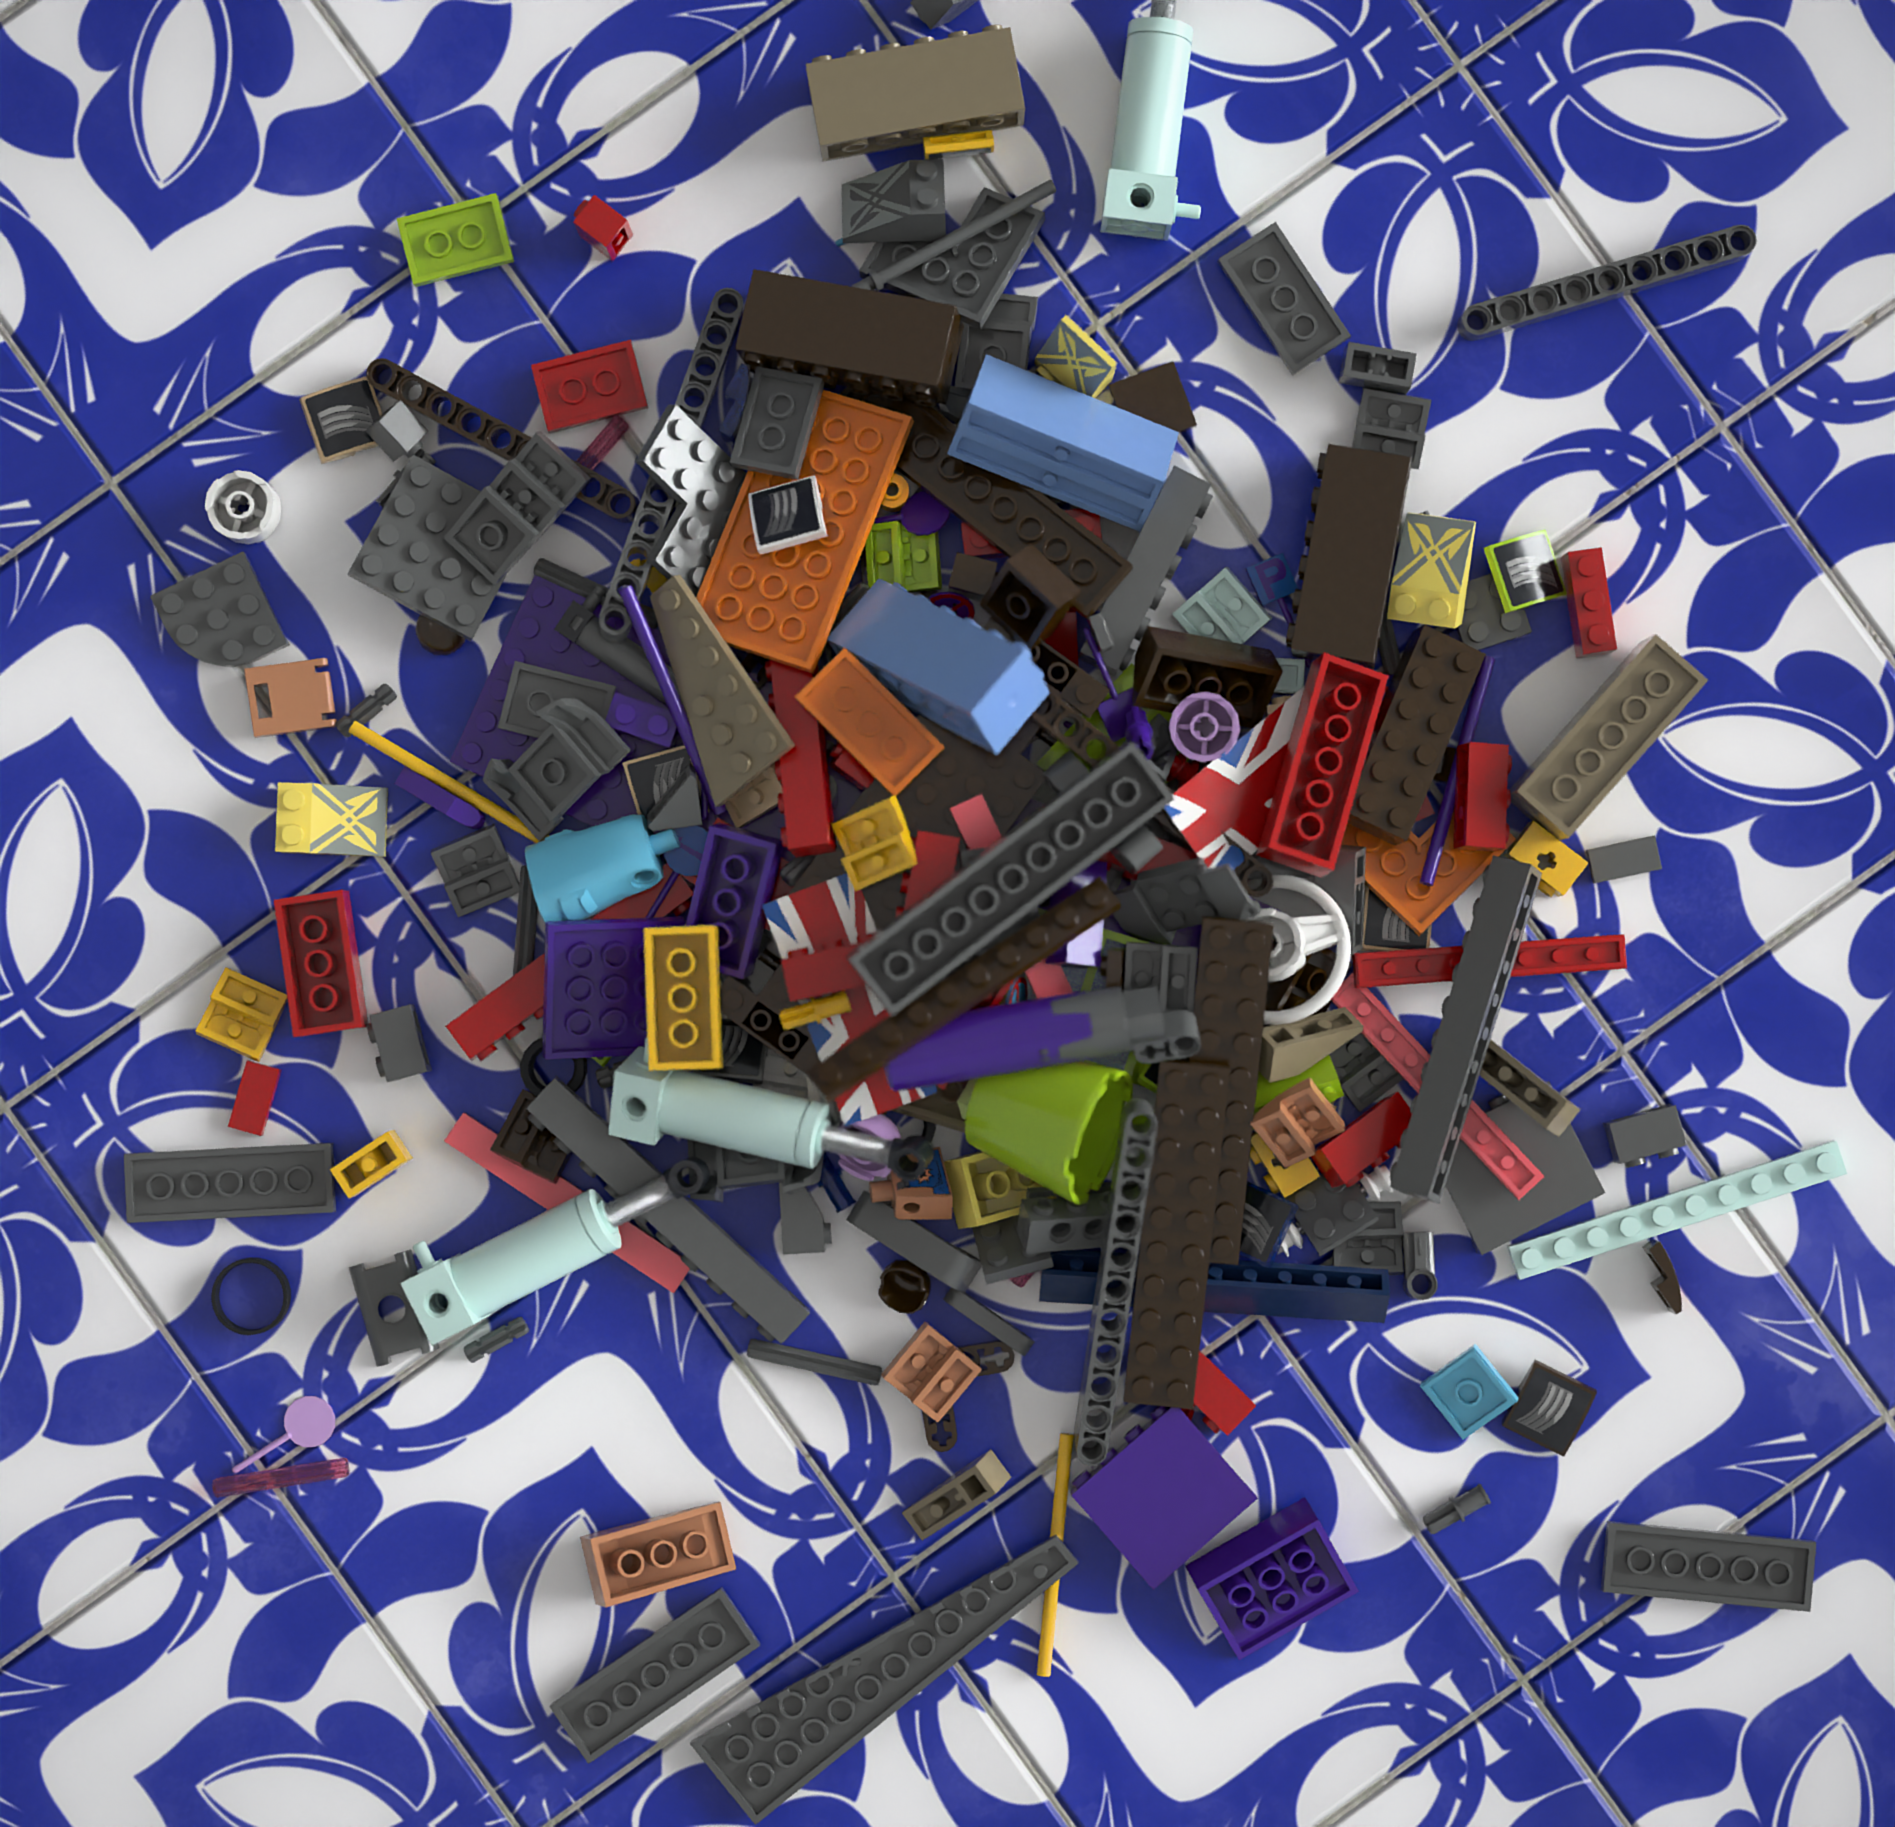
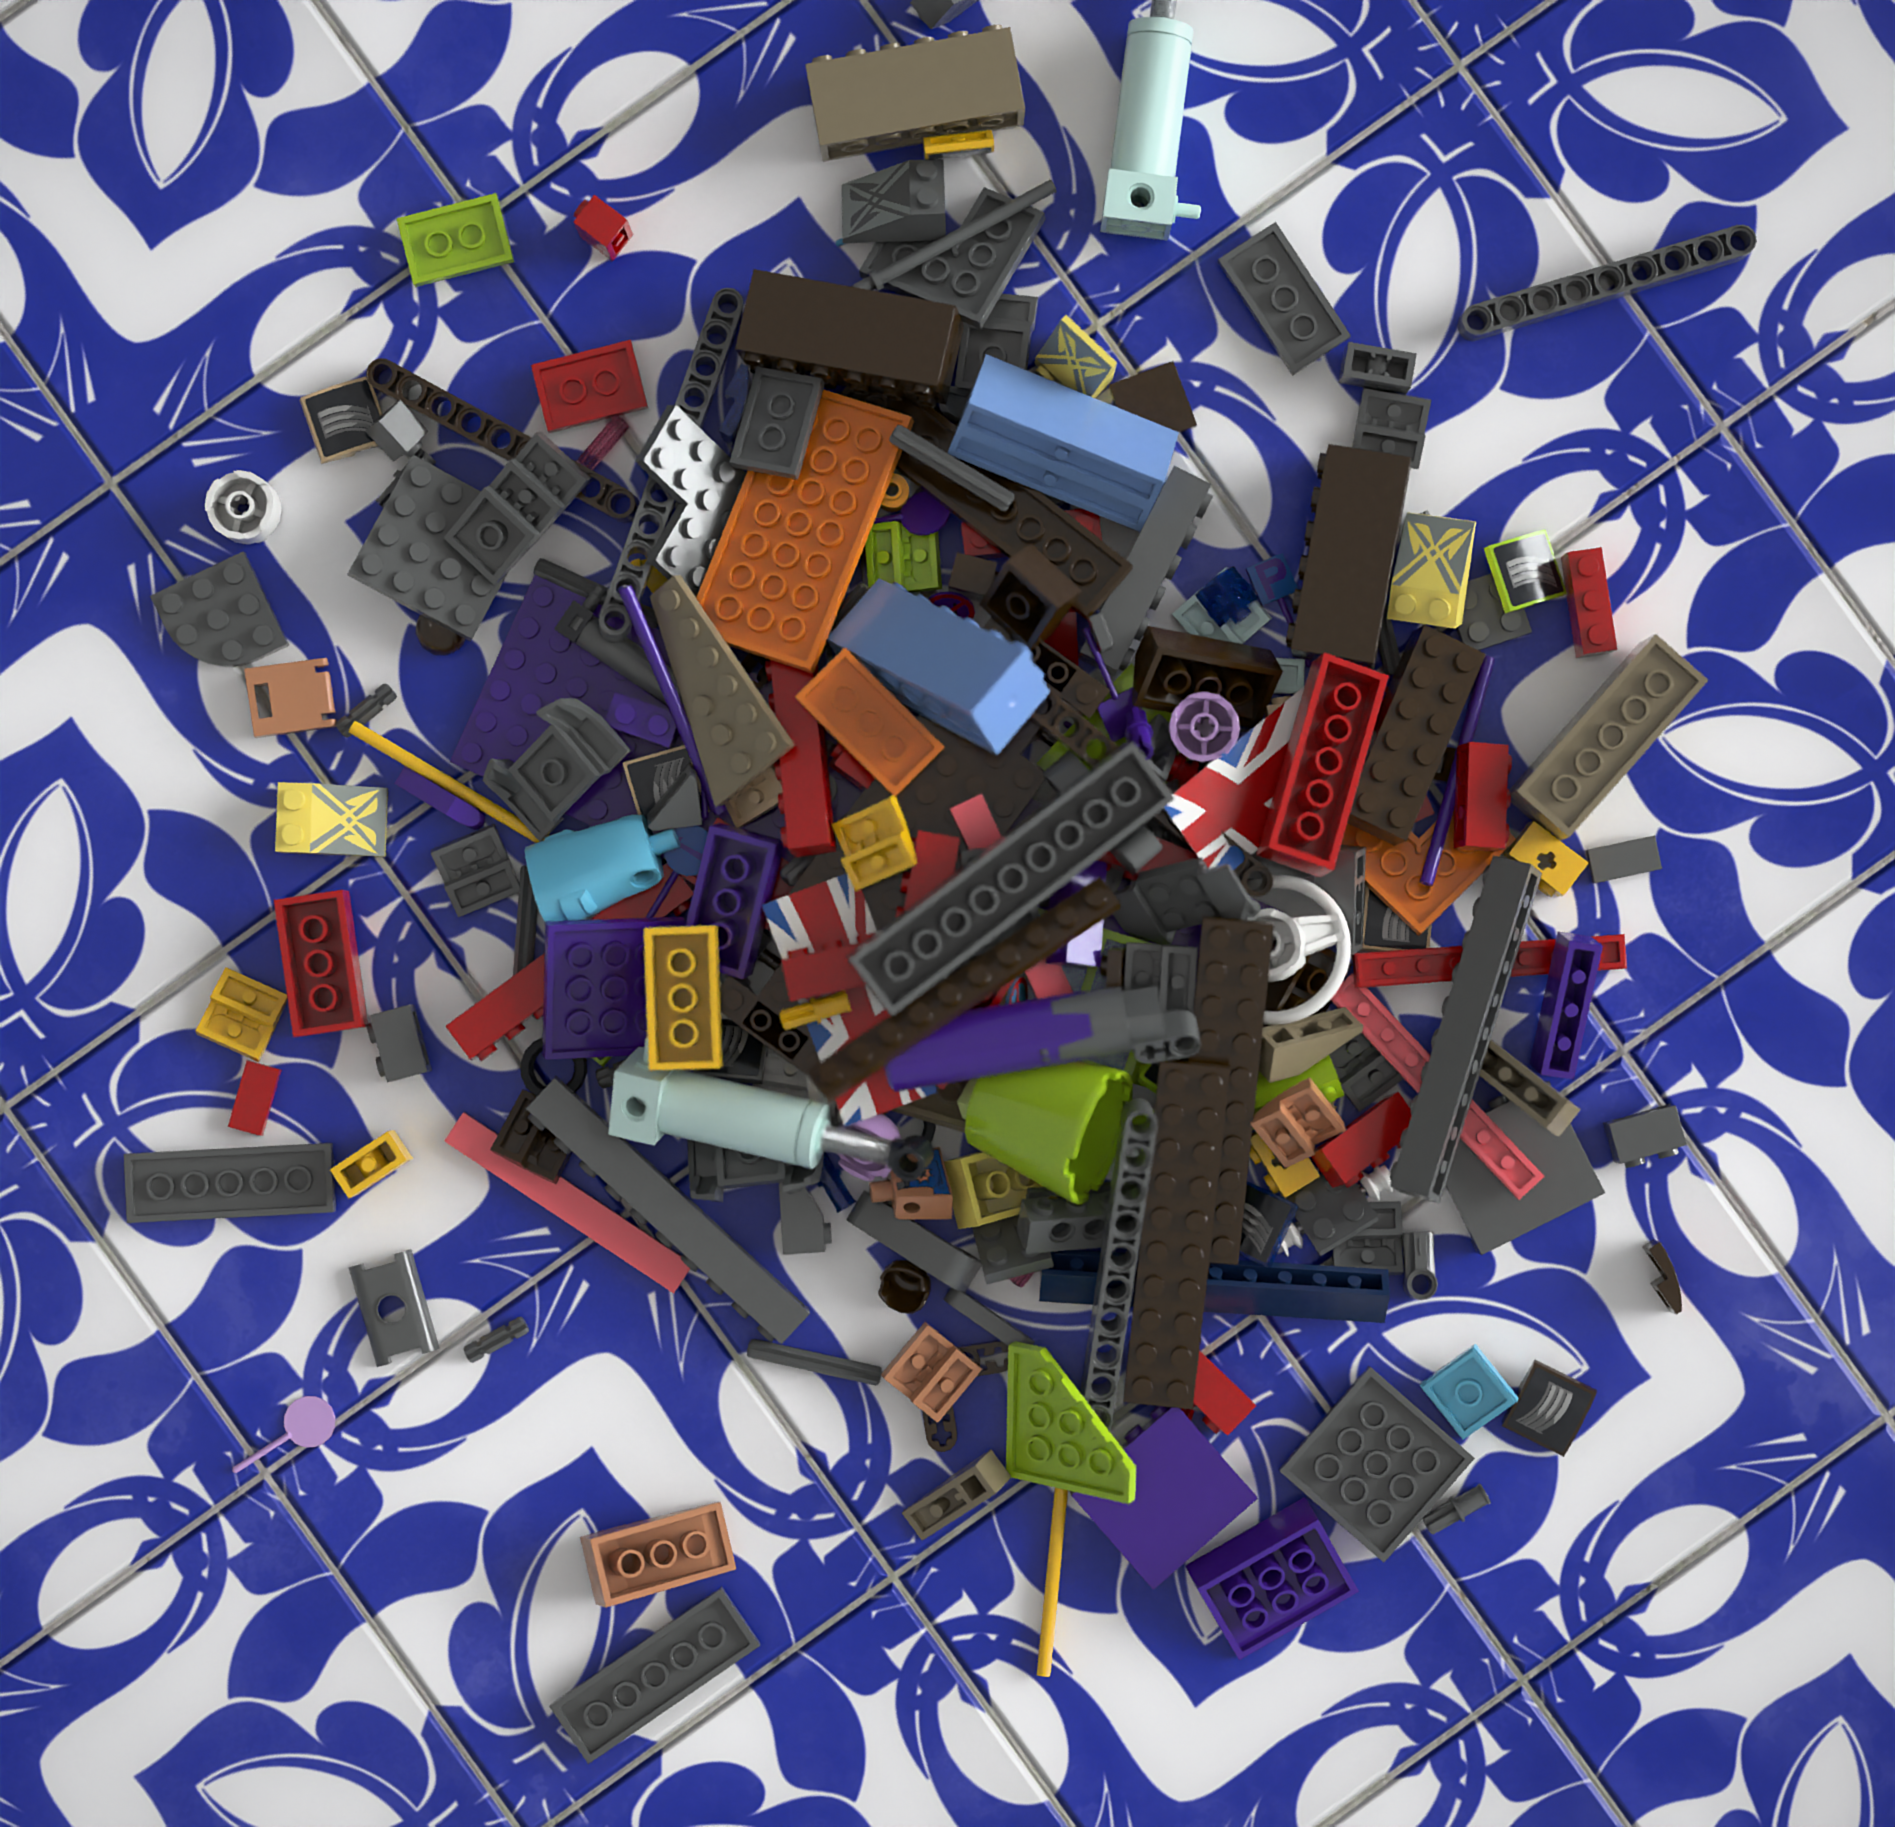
black tyre [211,1257,291,1335] -> none
clear pink axle [212,1458,350,1498] -> none
light aqua piece [400,1157,710,1346] -> none
dark grey plate [498,661,617,738] -> none
dark grey wing [690,1534,1078,1825] -> none
slope [748,475,827,555] -> none
light aqua plate [1507,1140,1847,1280] -> none
dark grey plate [1601,1521,1817,1612] -> none
none -> dark grey axle [889,425,1015,511]
none -> lime plate [1006,1341,1136,1504]
none -> clear blue brick [1195,566,1259,628]
none -> dark grey plate [1278,1366,1475,1562]
none -> dark purple brick [1529,931,1603,1080]

